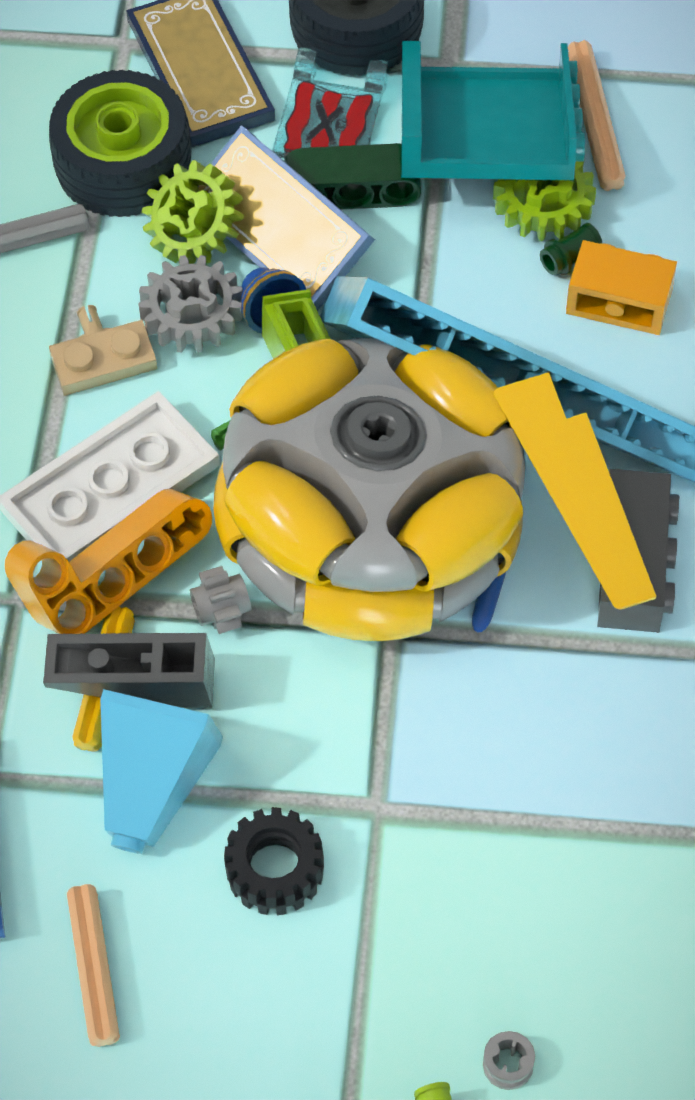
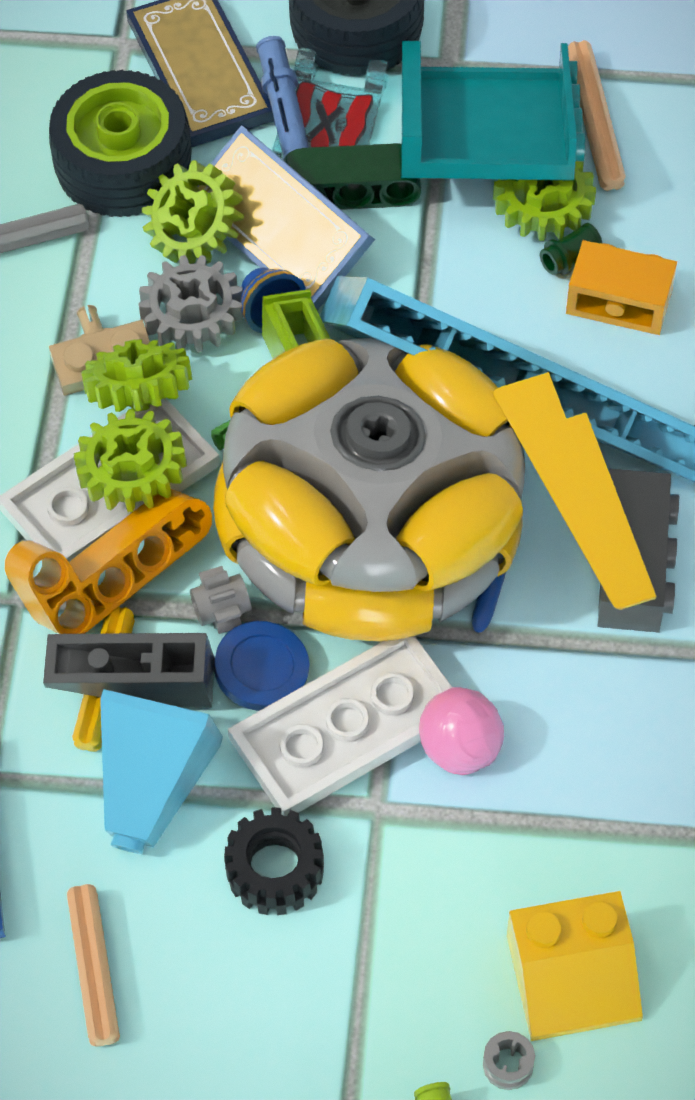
none -> lime gear [74,409,187,512]
none -> lime gear [81,339,193,412]
none -> blue piece [214,621,310,711]
none -> white plate [228,636,452,816]
none -> medium blue pin [256,36,309,160]
none -> bright pink piece [419,687,504,775]
none -> yellow slope [506,891,643,1041]

